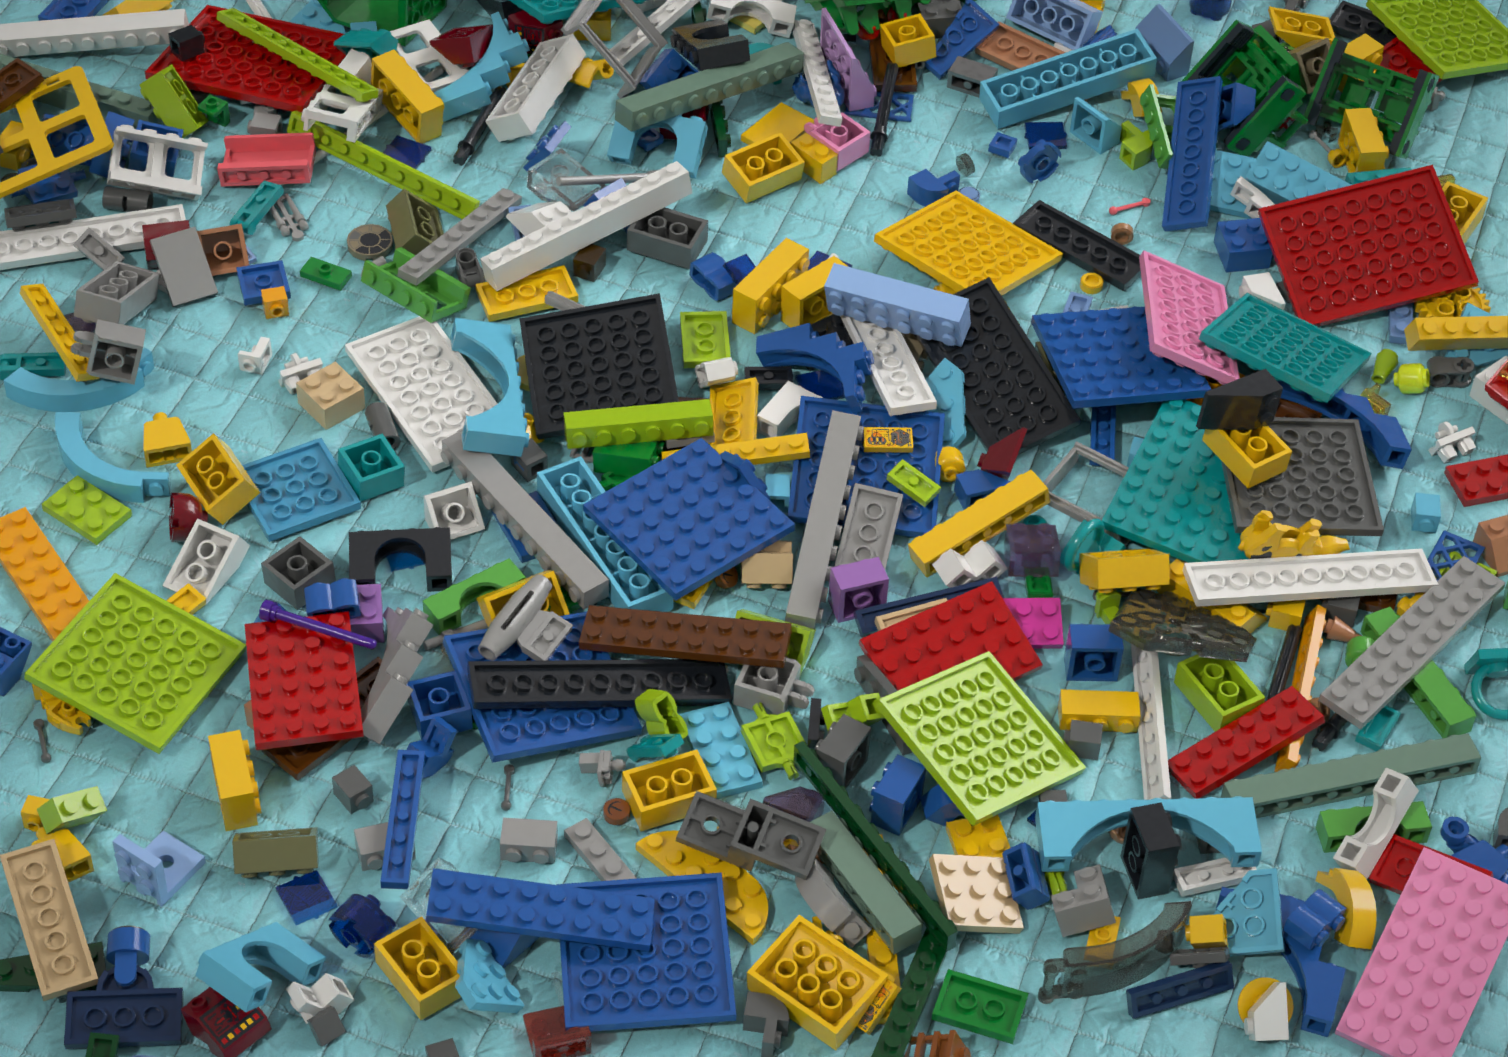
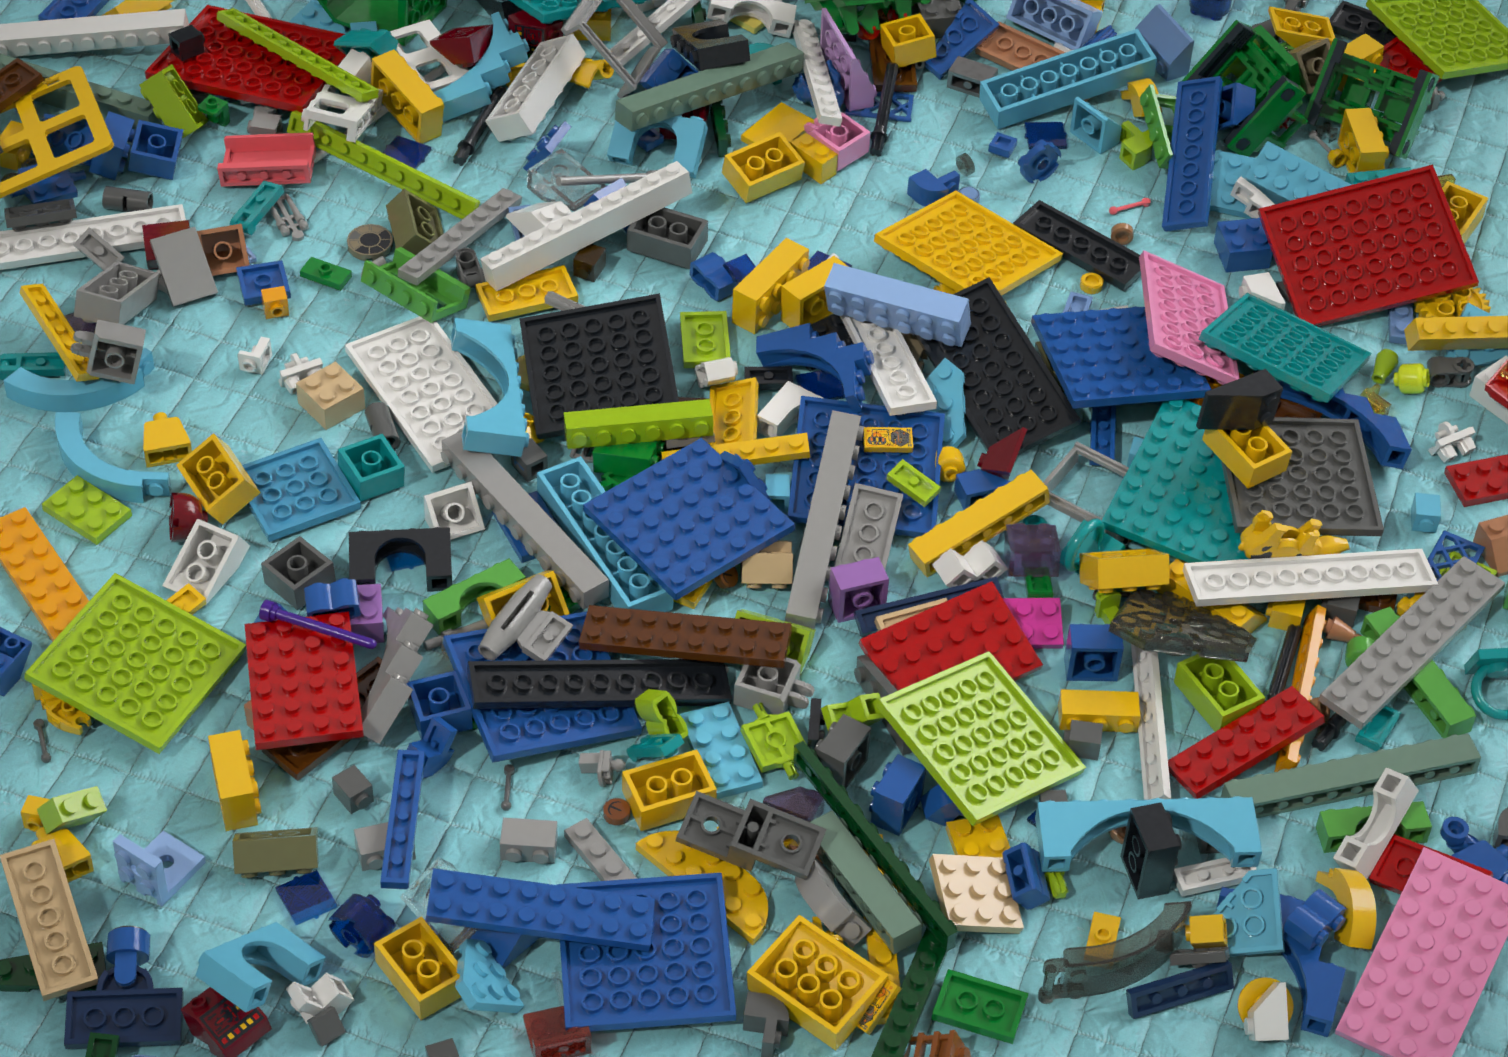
white window [107,125,208,201] -> none
light grey brick [1051,864,1116,937] -> none

